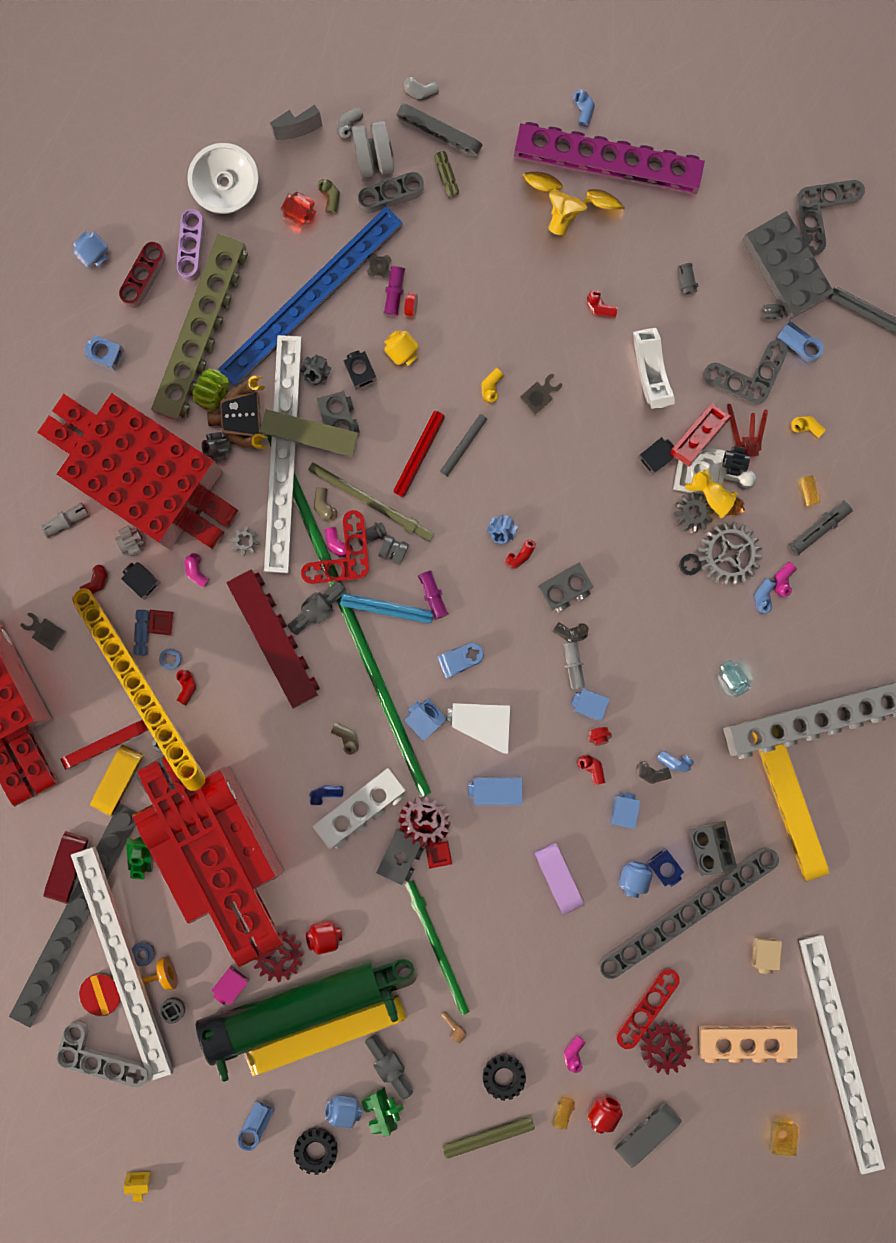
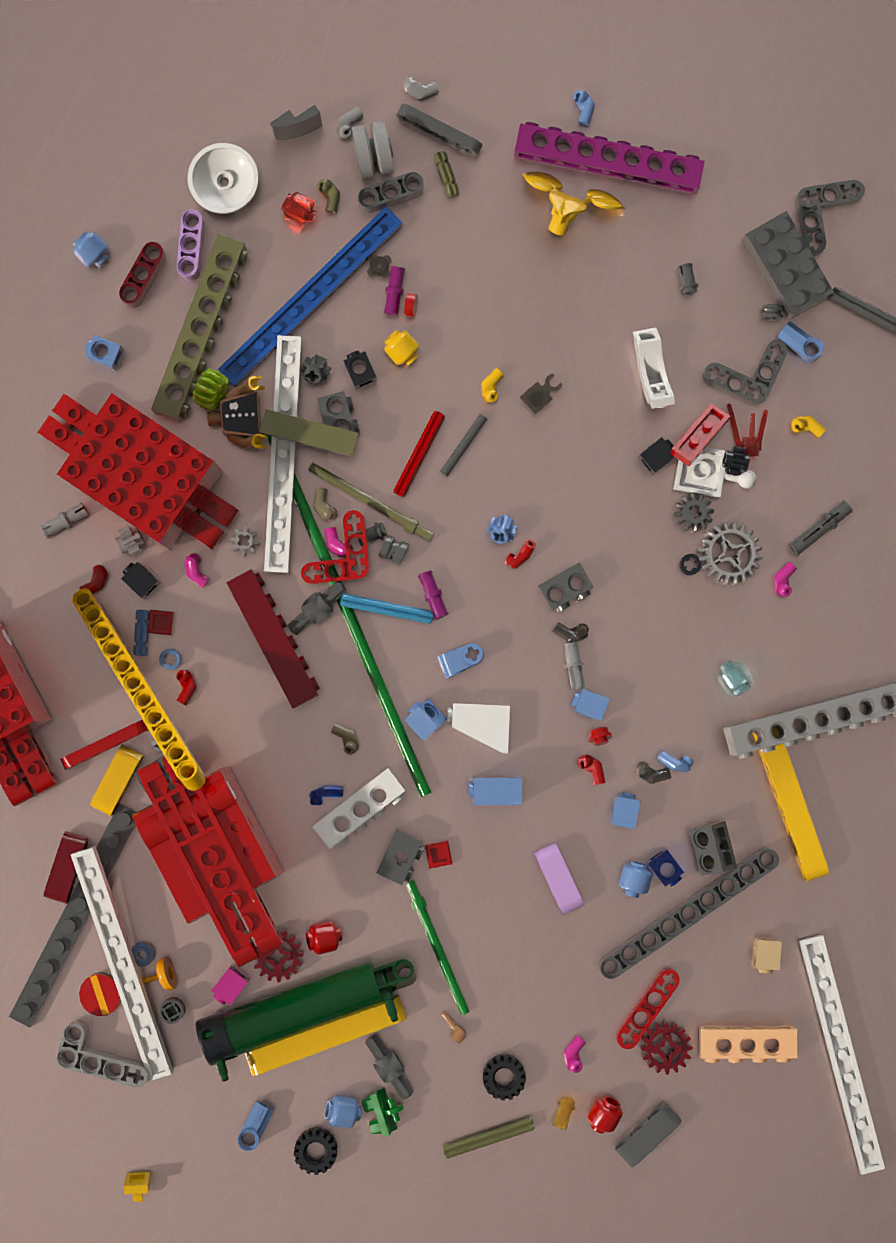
clear smoke plate [20,613,66,651] -> none
green hips [126,837,153,880] -> none
dark grey gear [202,432,231,461] -> none
gear [398,797,451,848] -> none
red arm [587,290,617,318] -> none
yellow animal [685,469,737,519] -> none
clear orange hinge [727,497,745,516] -> none
medium blue arm [754,577,776,614] -> none
clear yellow brick [769,1118,799,1156] -> none
clear yellow pin [798,475,821,506] -> none

